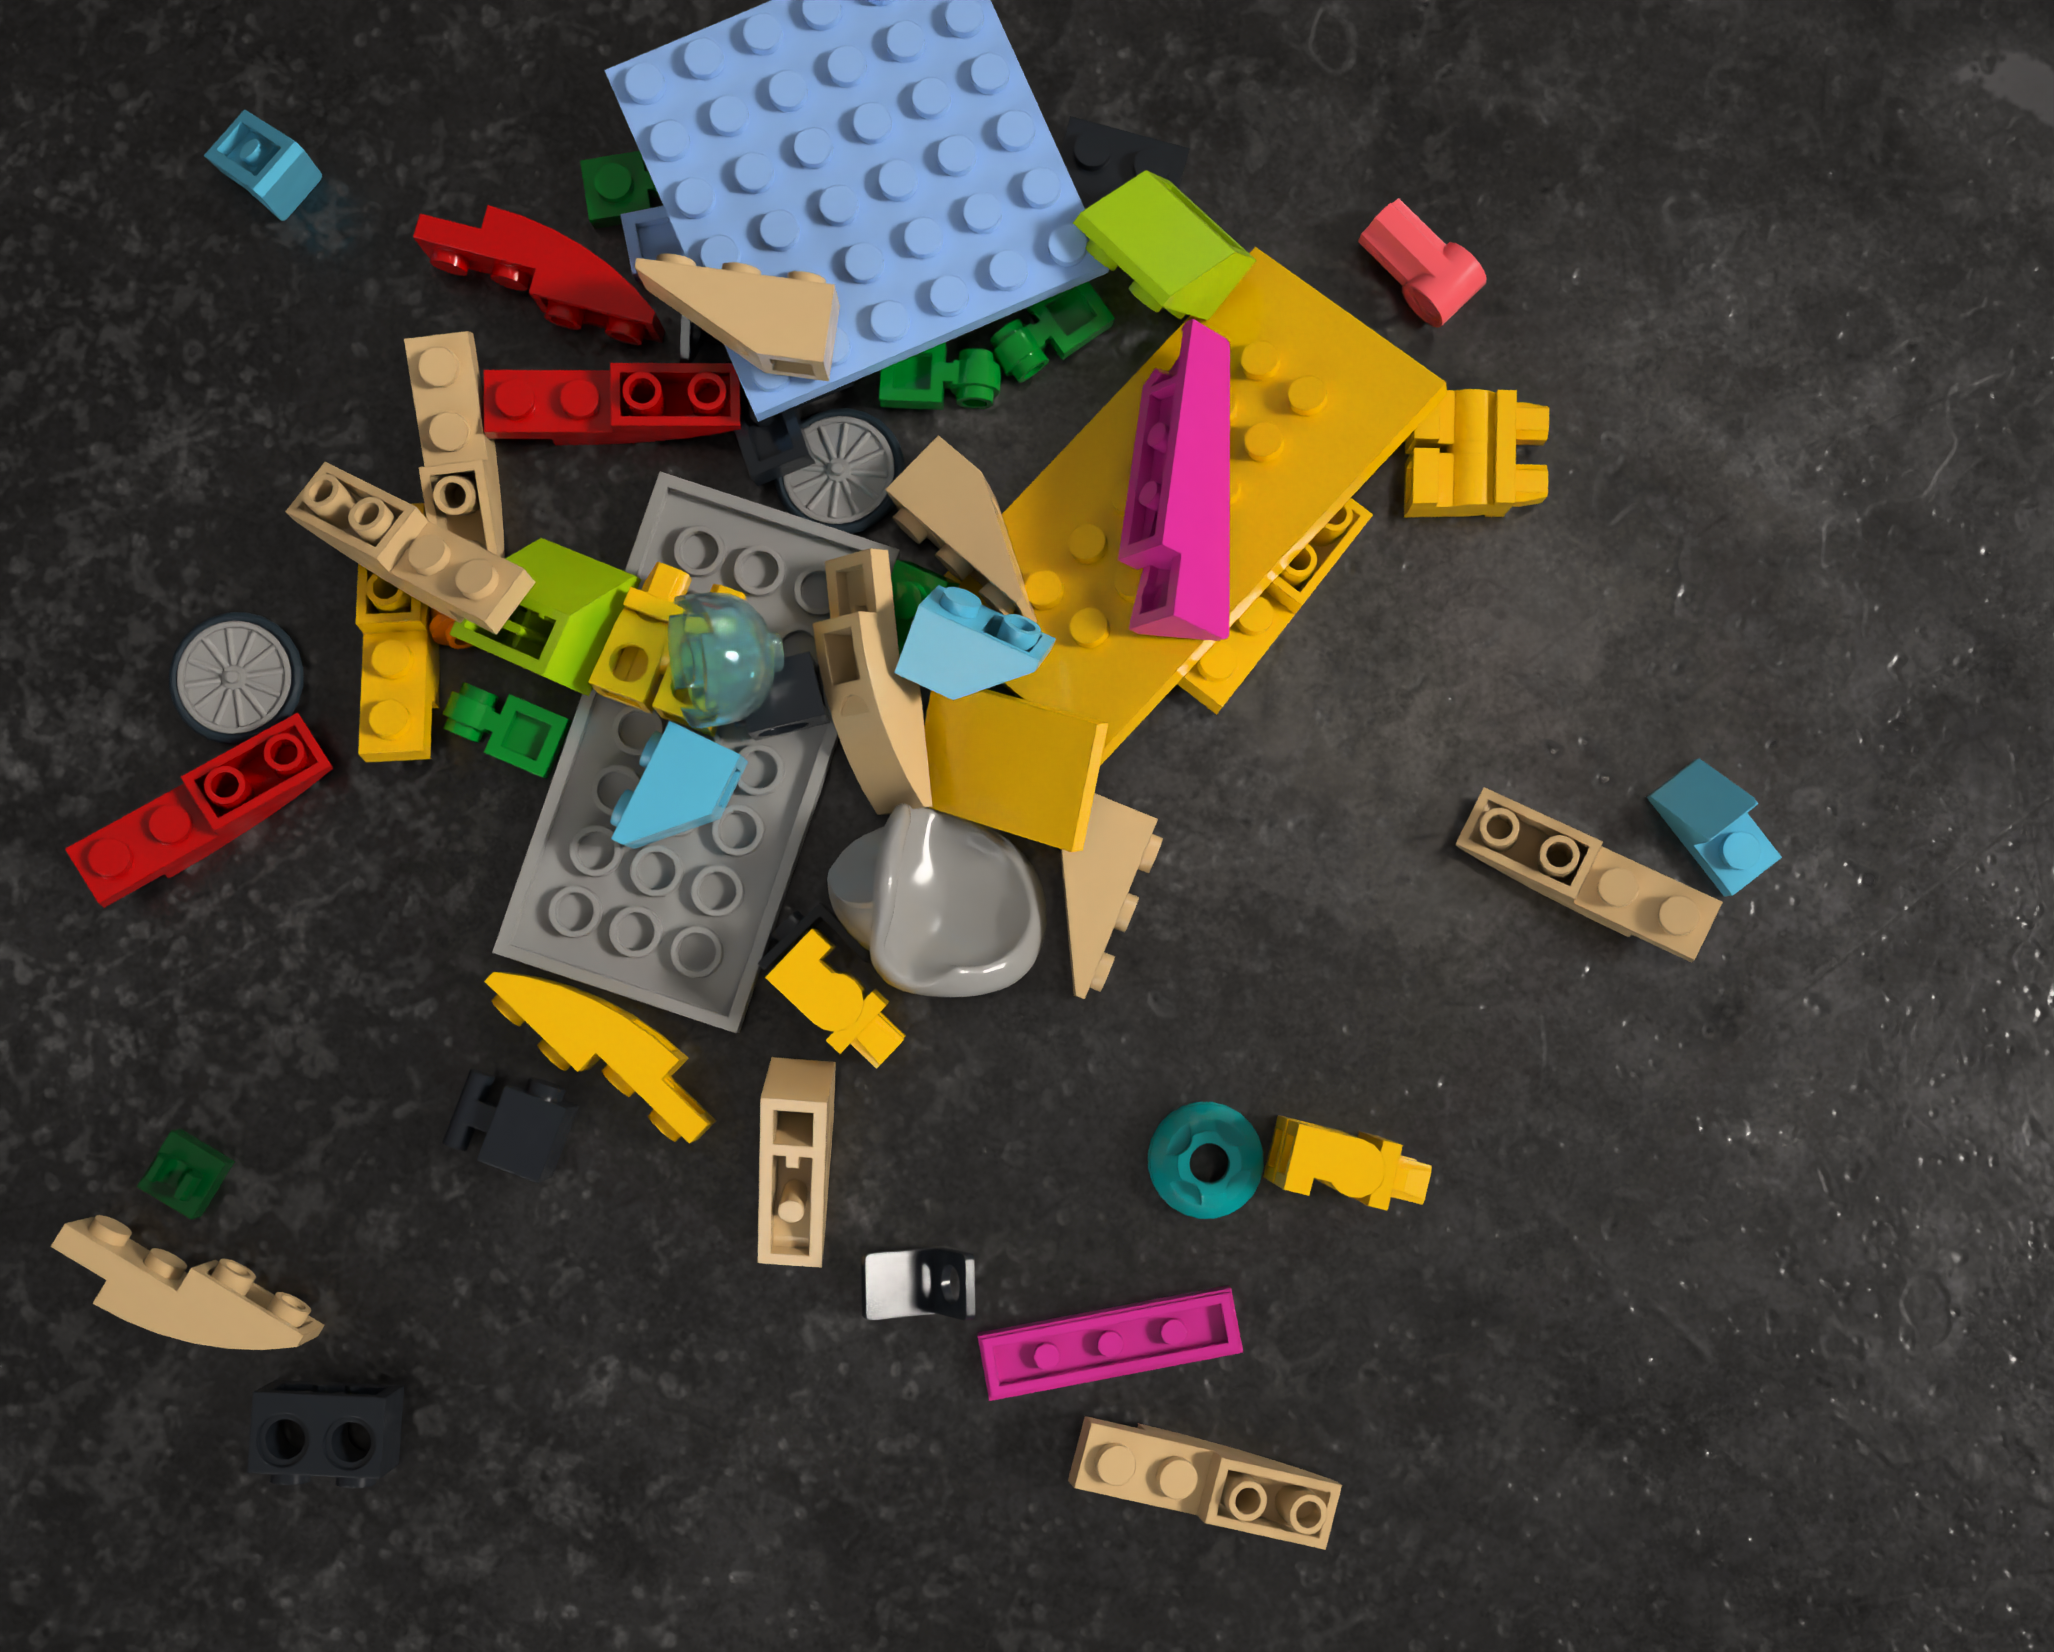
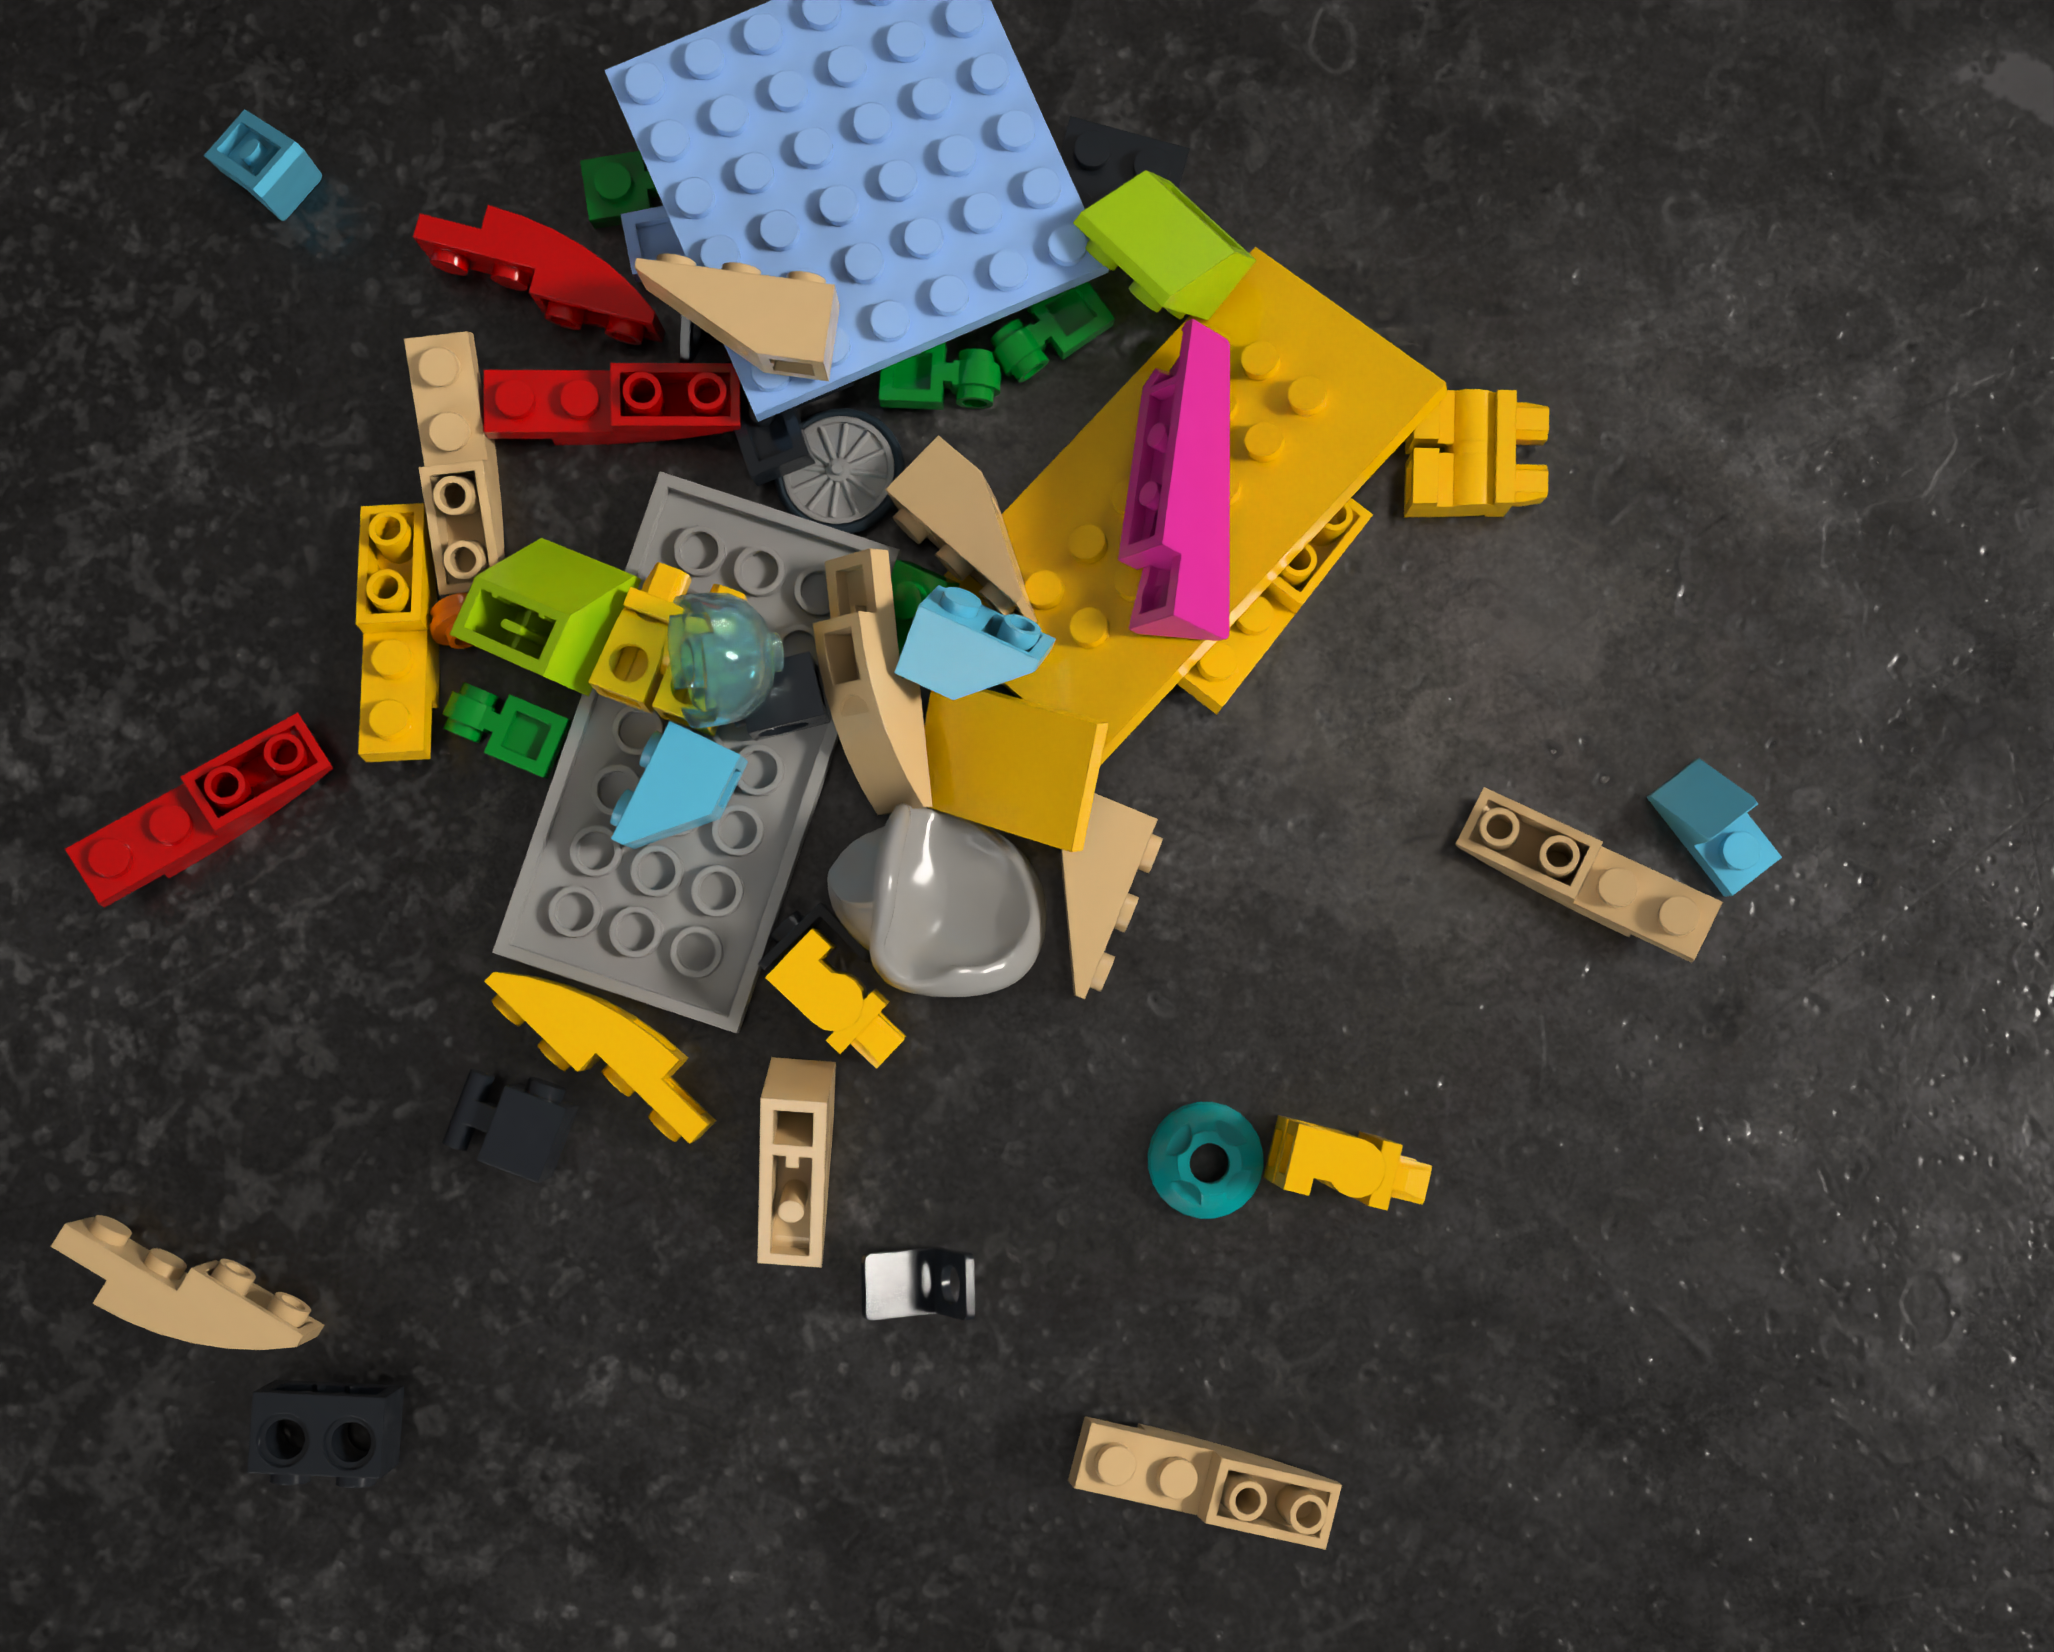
dark green tile [137,1129,235,1220] -> none
light grey wheel [169,612,303,744] -> none
tan slope [285,462,536,635] -> none
dark pink tile [978,1285,1243,1401] -> none
coral piece [1358,198,1487,328] -> none

